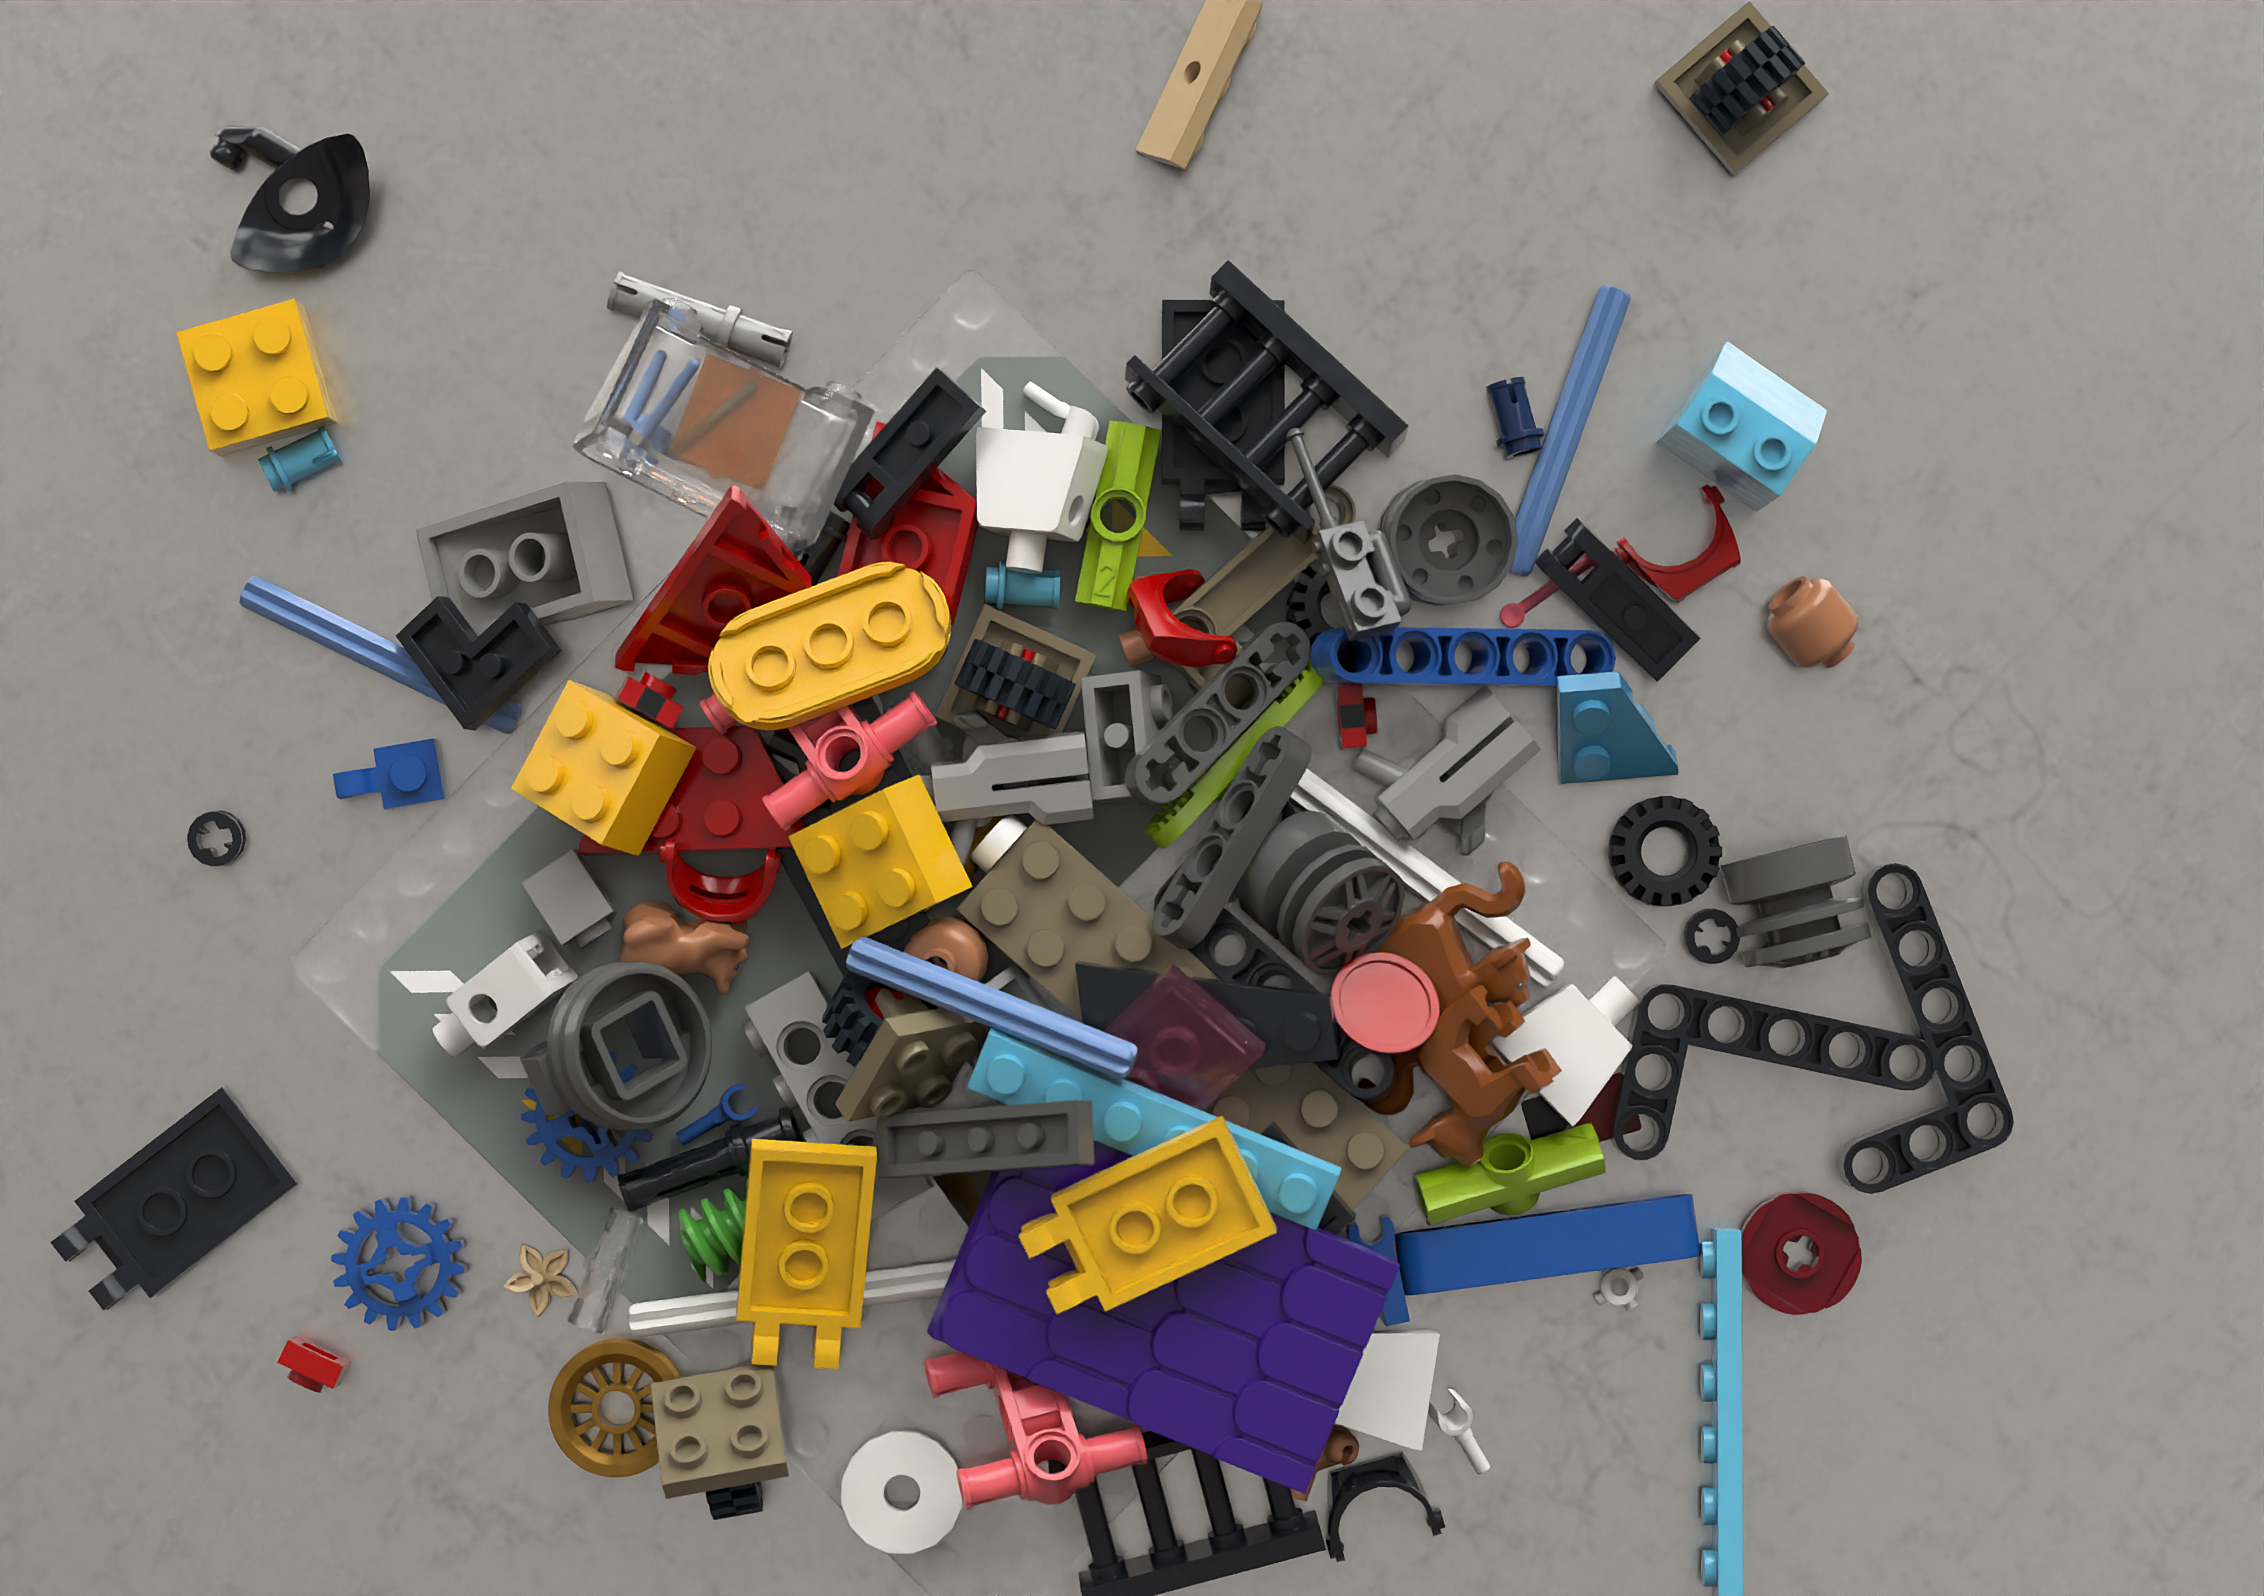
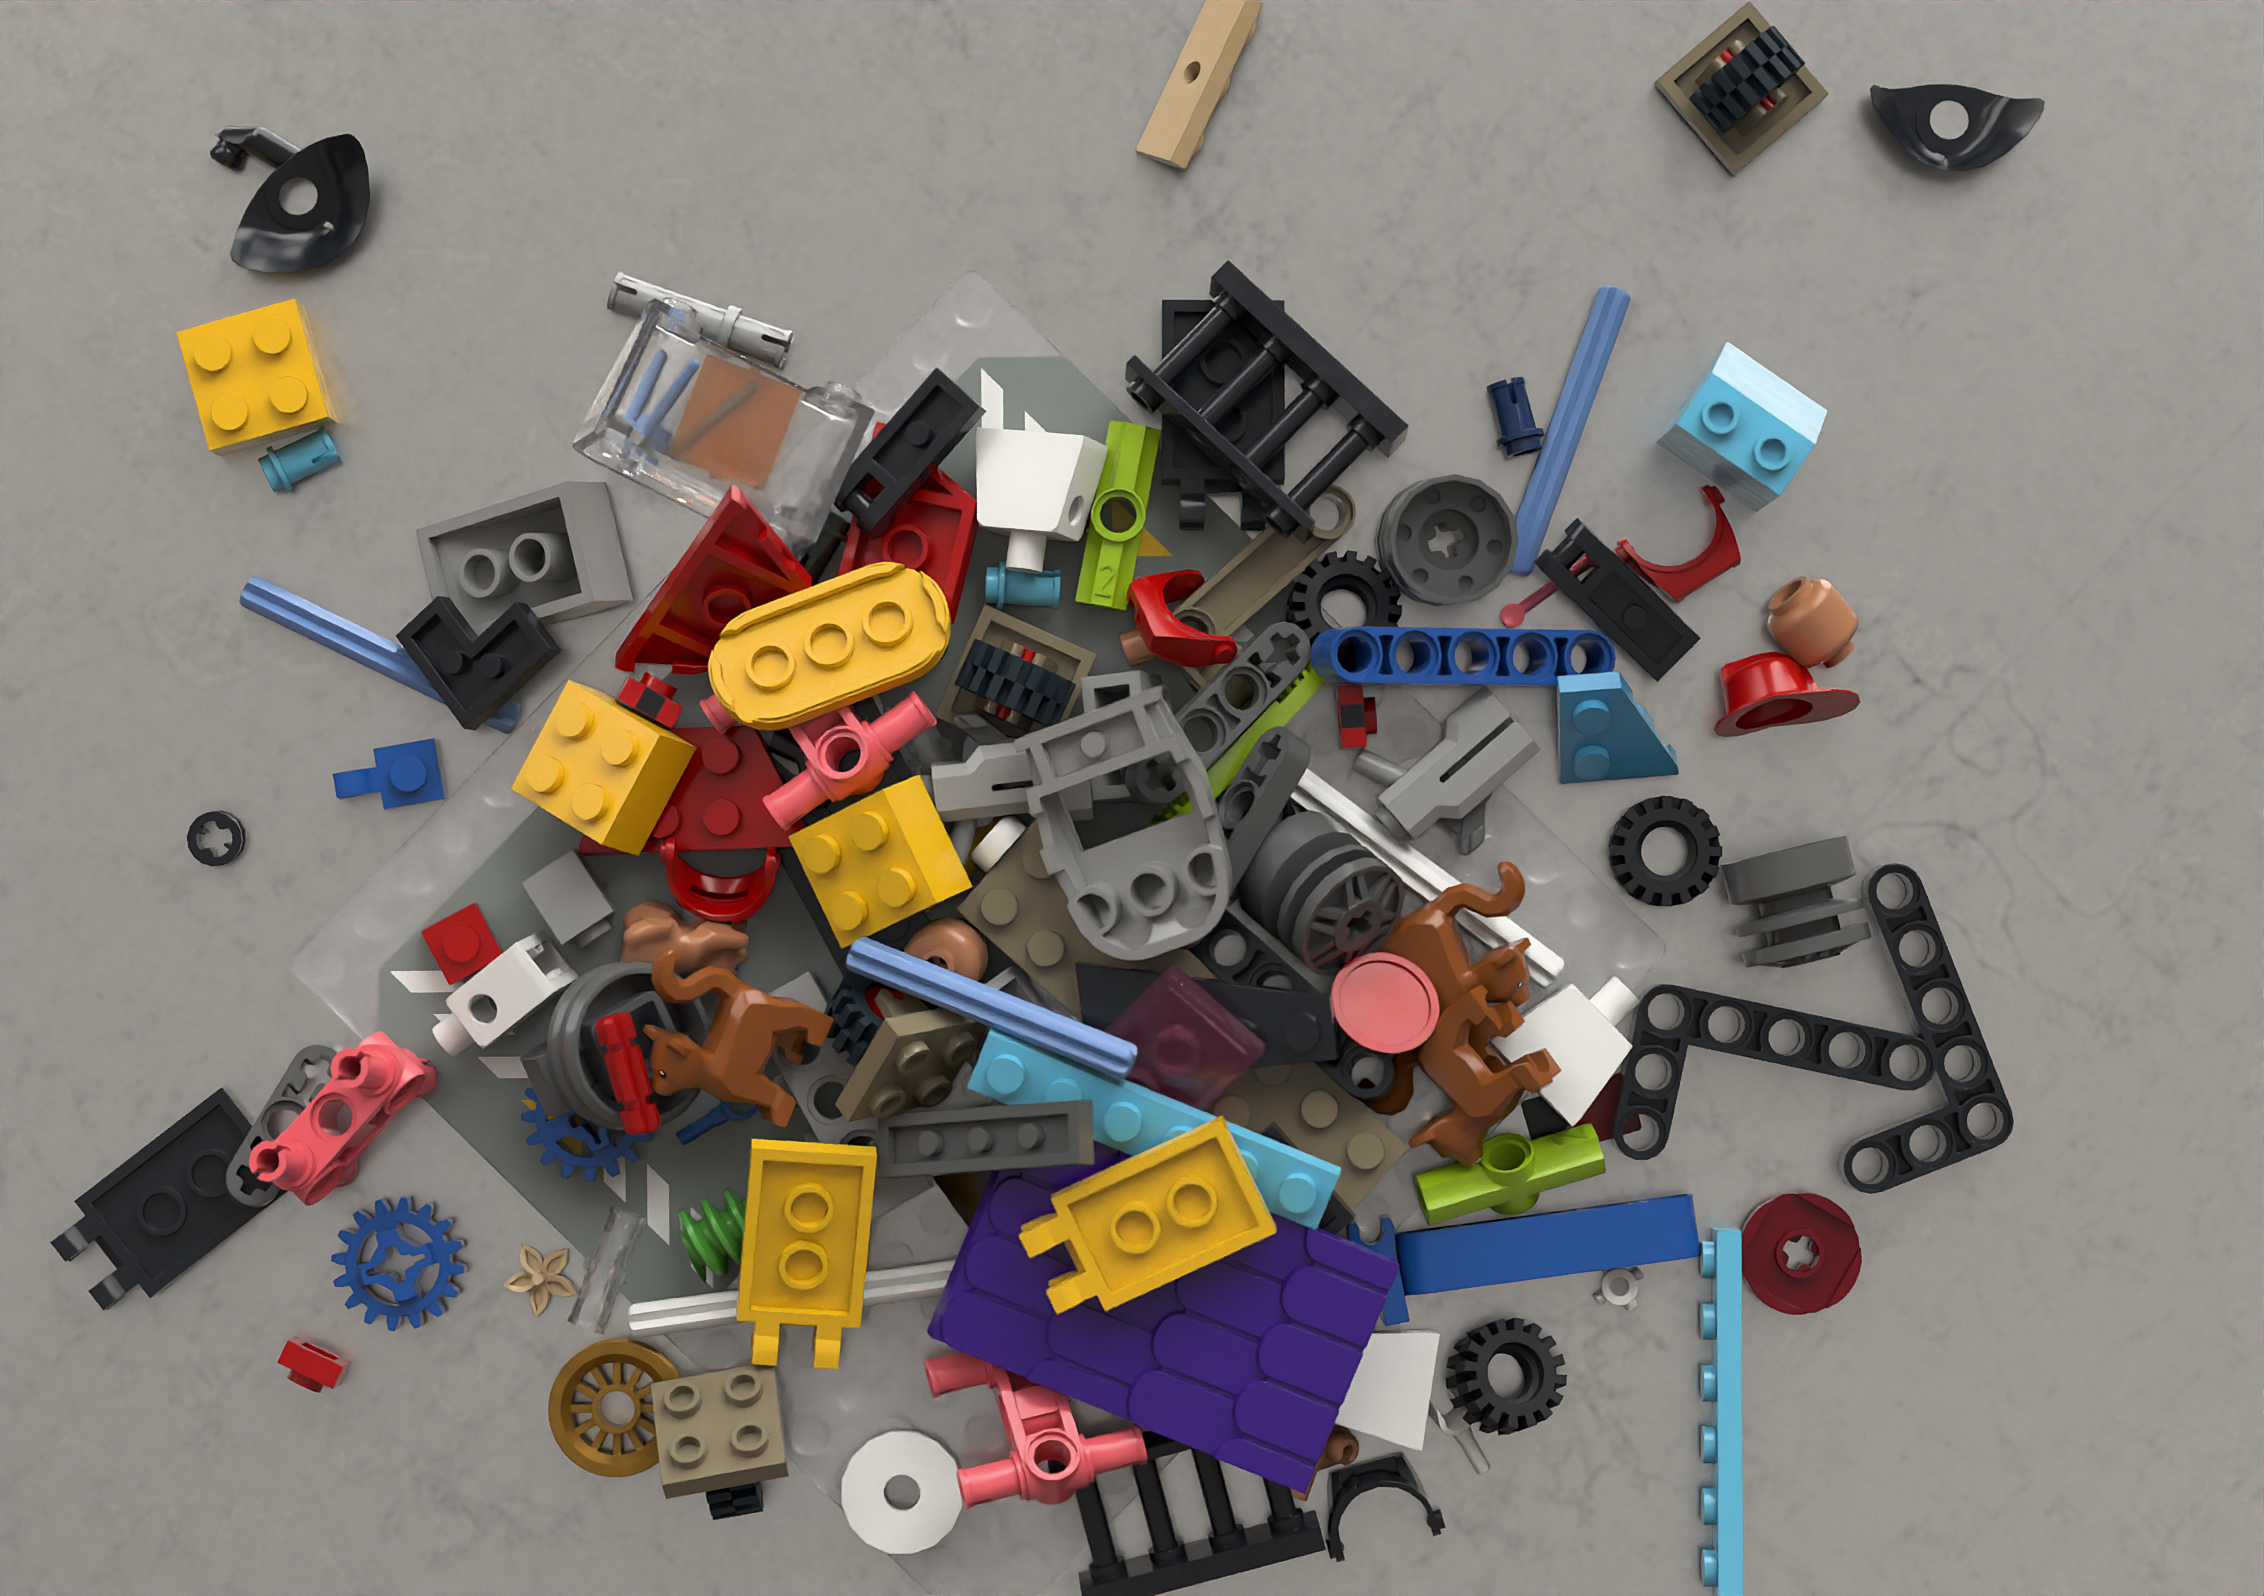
black pin [617,1106,804,1213] -> none
white hand [1022,381,1099,440] -> none
dark grey piece [1287,428,1411,641] -> none
black bush [1684,908,1740,964] -> none
none -> dark grey beam [225,1045,337,1209]
none -> coral piece [249,1031,438,1206]
none -> red plate [420,902,504,986]
none -> red axle [595,1012,661,1135]
none -> dark orange animal [642,948,834,1127]
none -> light grey slope [1014,687,1232,960]
none -> black tyre [1445,1318,1567,1435]
none -> red piece [1714,652,1860,737]
none -> black piece [1870,84,2045,171]

